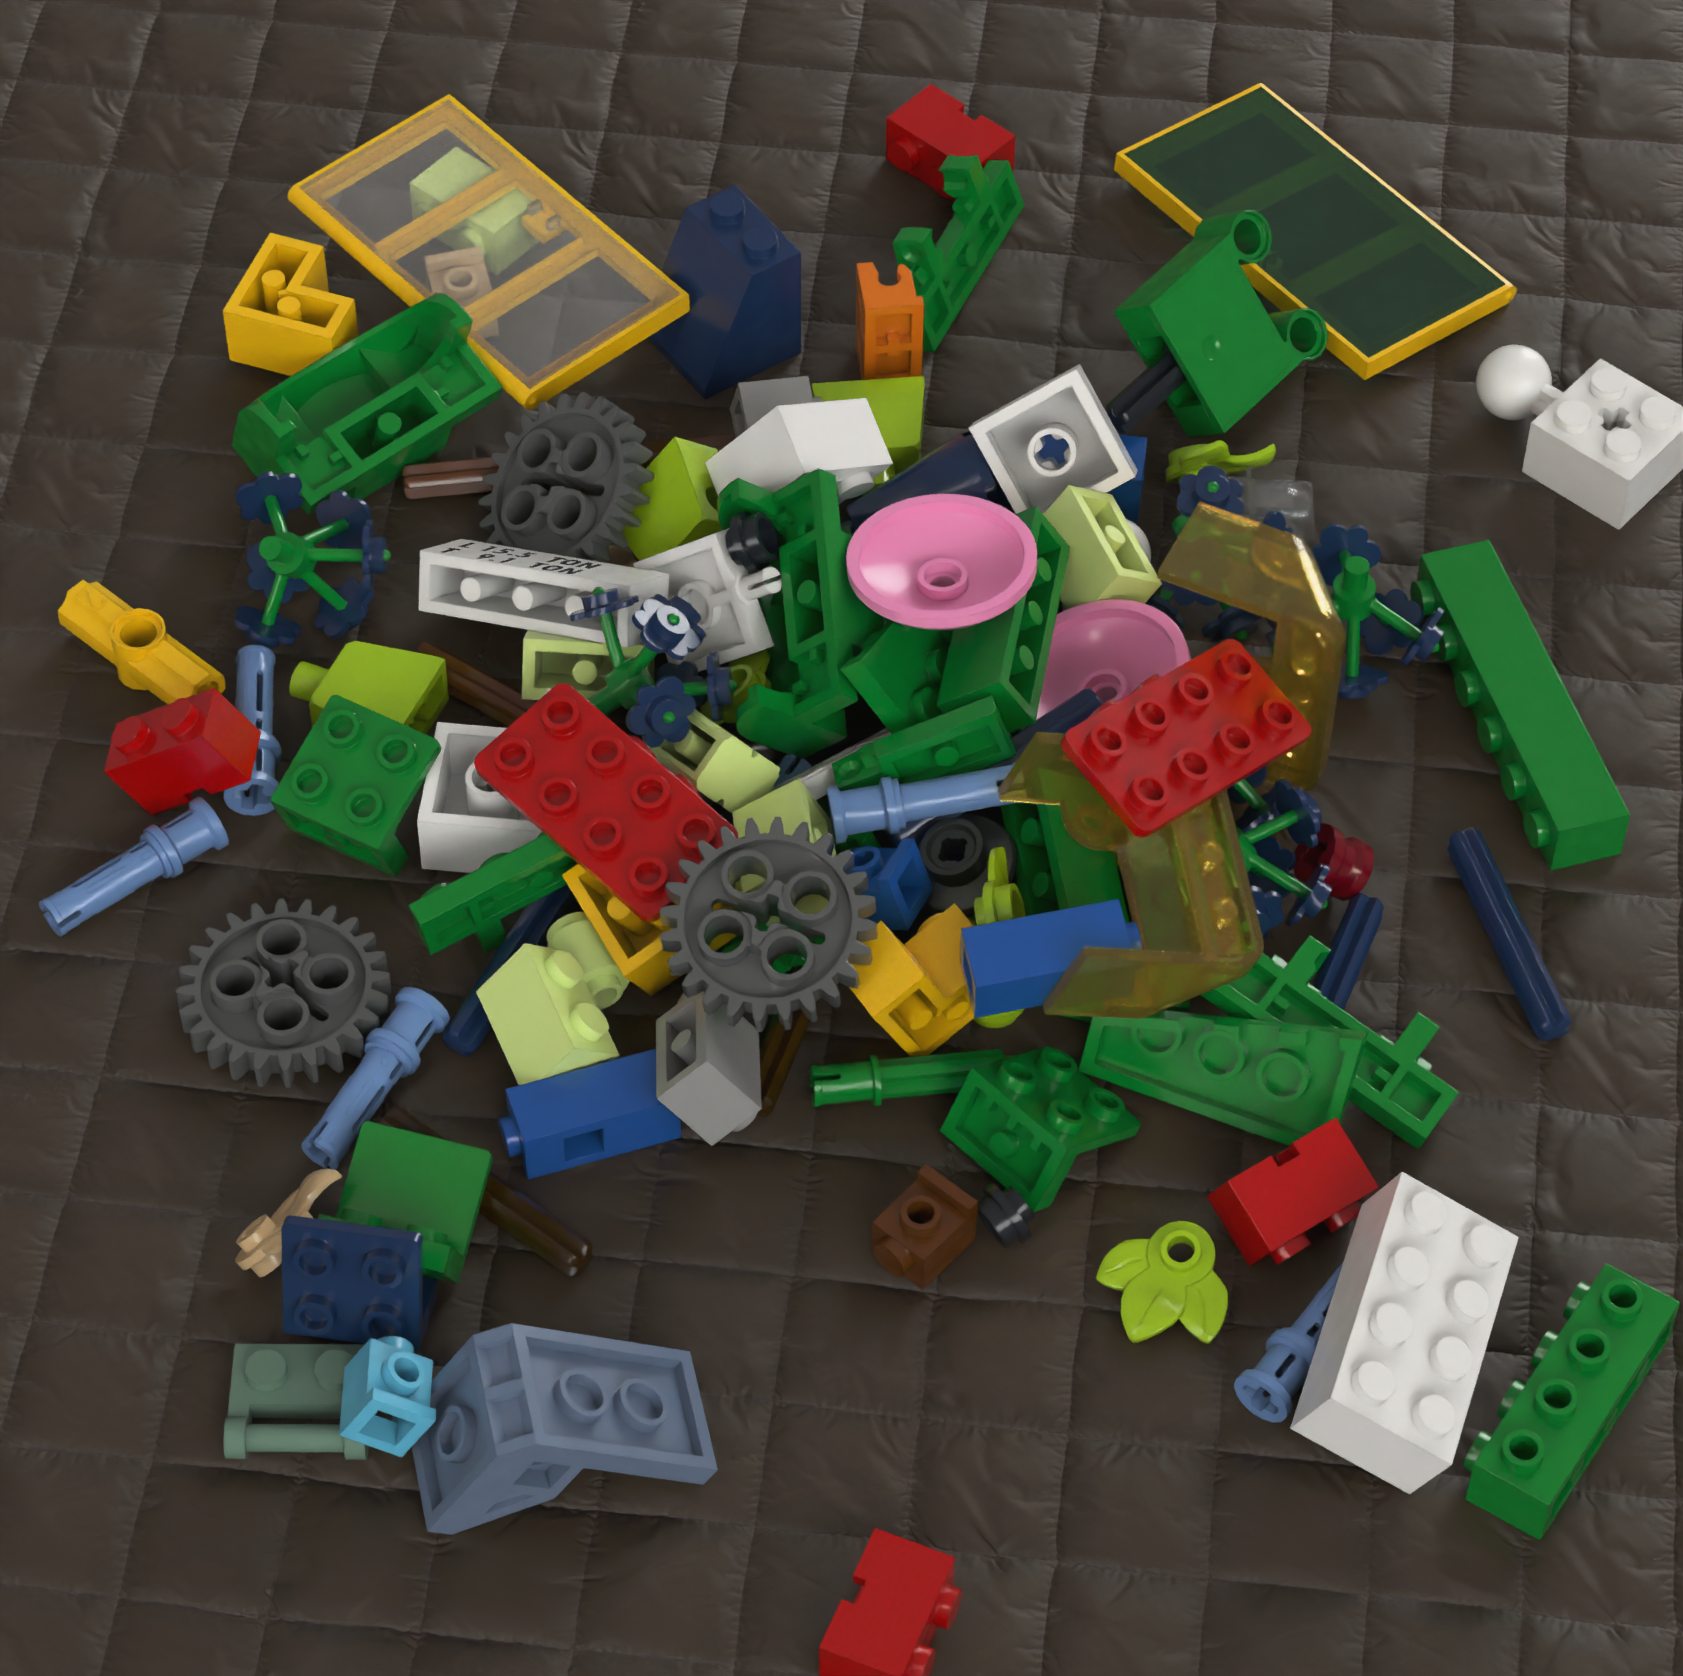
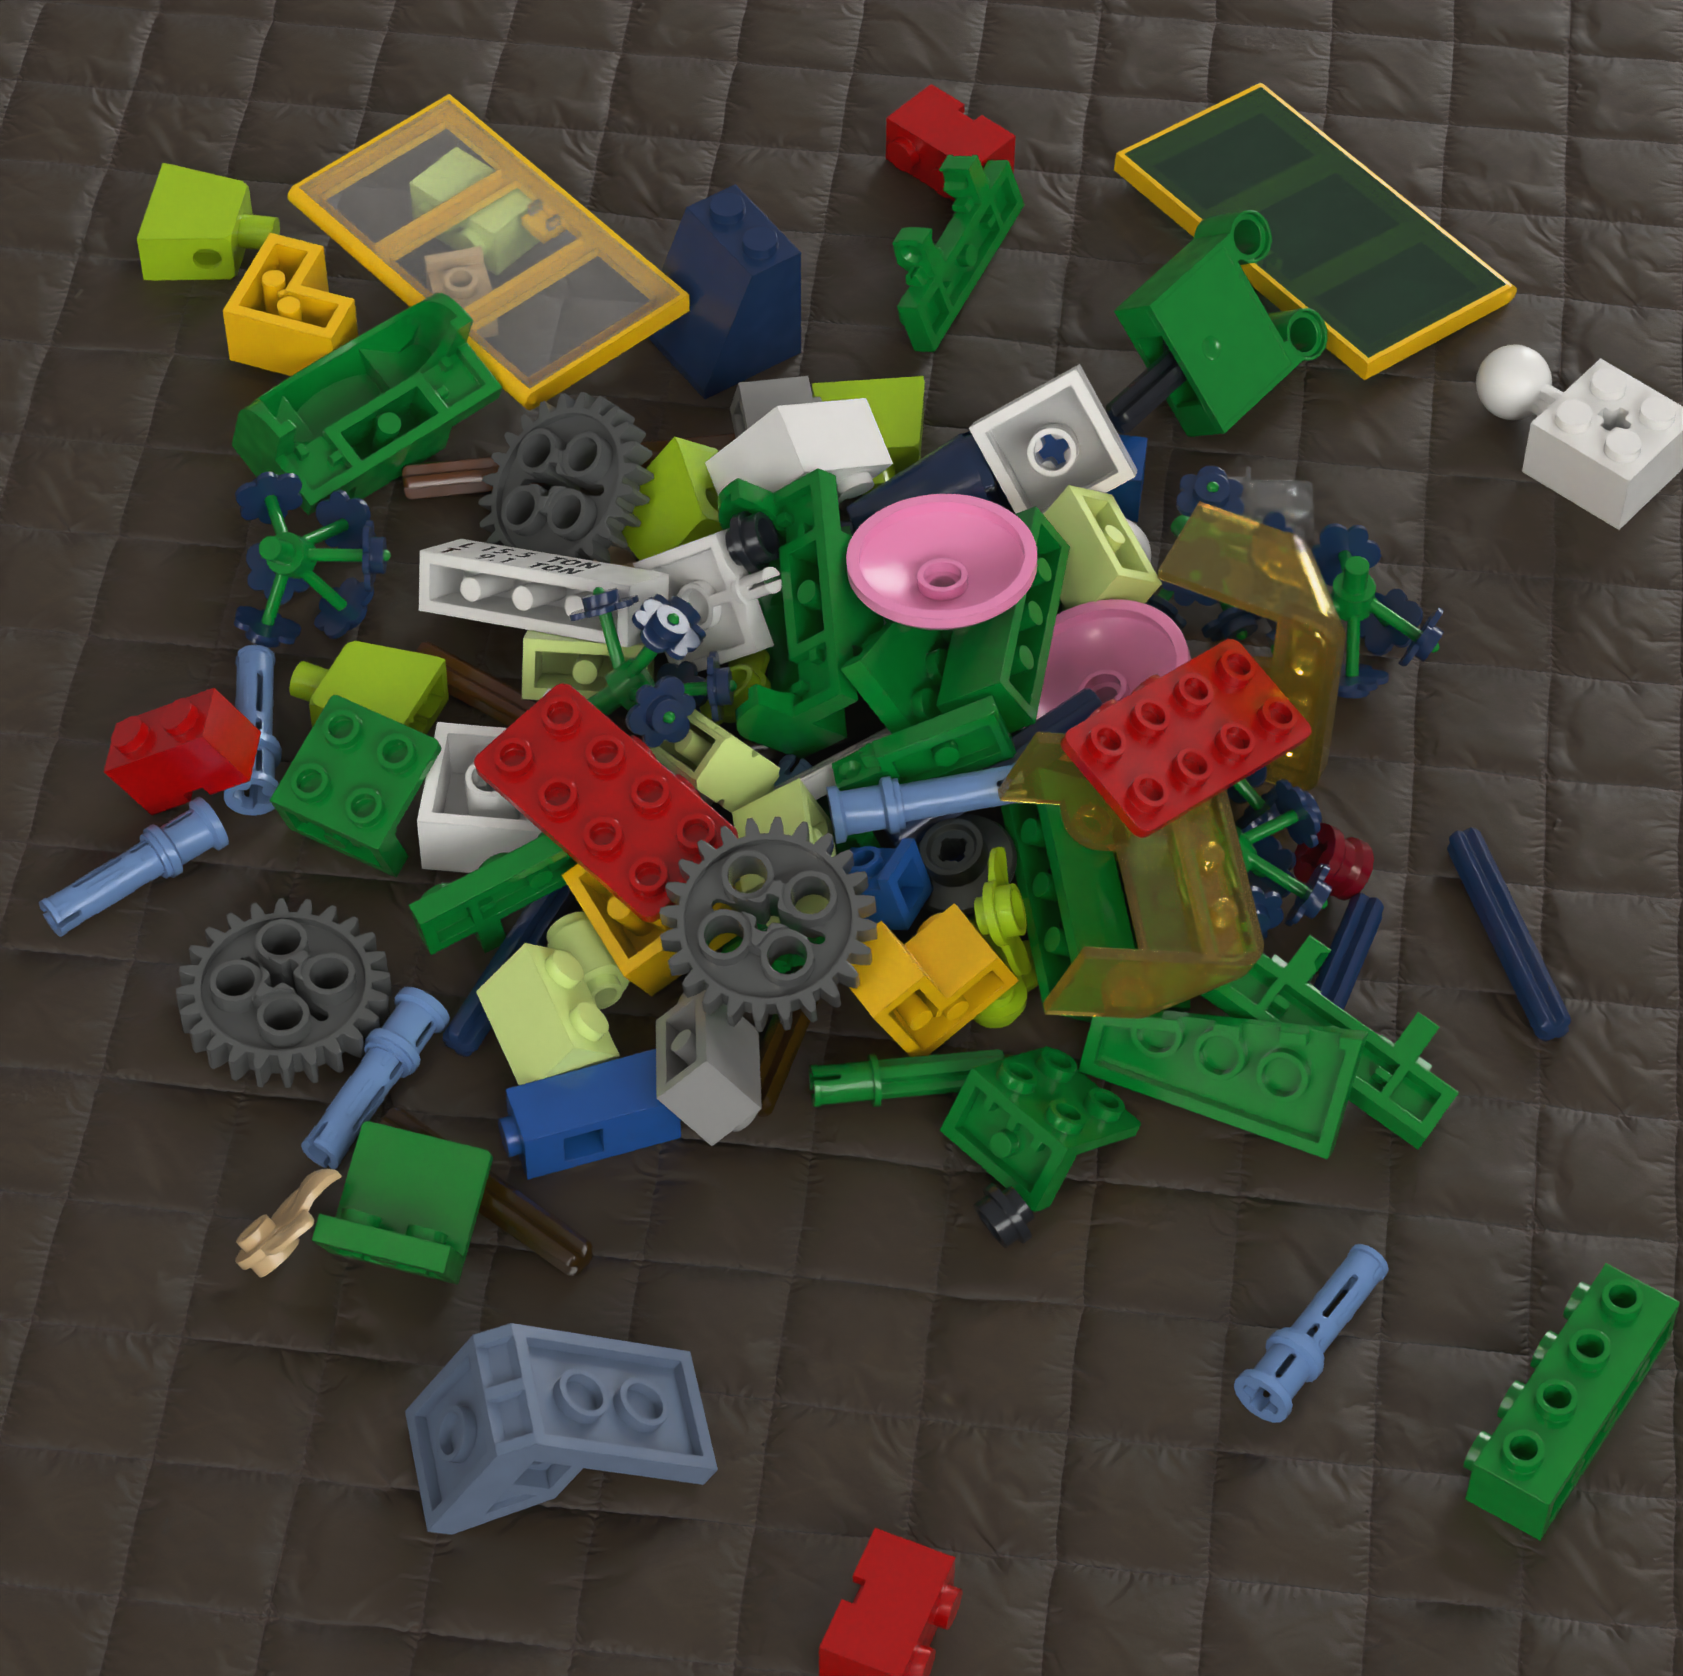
yellow piece [58,580,226,704] -> none
sand green plate [223,1344,369,1460] -> none
dark blue bracket [282,1215,437,1351] -> none
medium azure brick [339,1336,436,1457] -> none
orange hinge [855,262,924,380] -> none
reddish brown brick [872,1164,978,1290] -> none
blue brick [960,899,1143,1018] -> none
lime plate [1096,1221,1228,1344] -> none
lime plate [1164,440,1276,483] -> none
red brick [1206,1117,1379,1266] -> none
white brick [1290,1172,1519,1494] -> none
green brick [1410,540,1630,871] -> none
none -> lime torso [137,163,280,281]

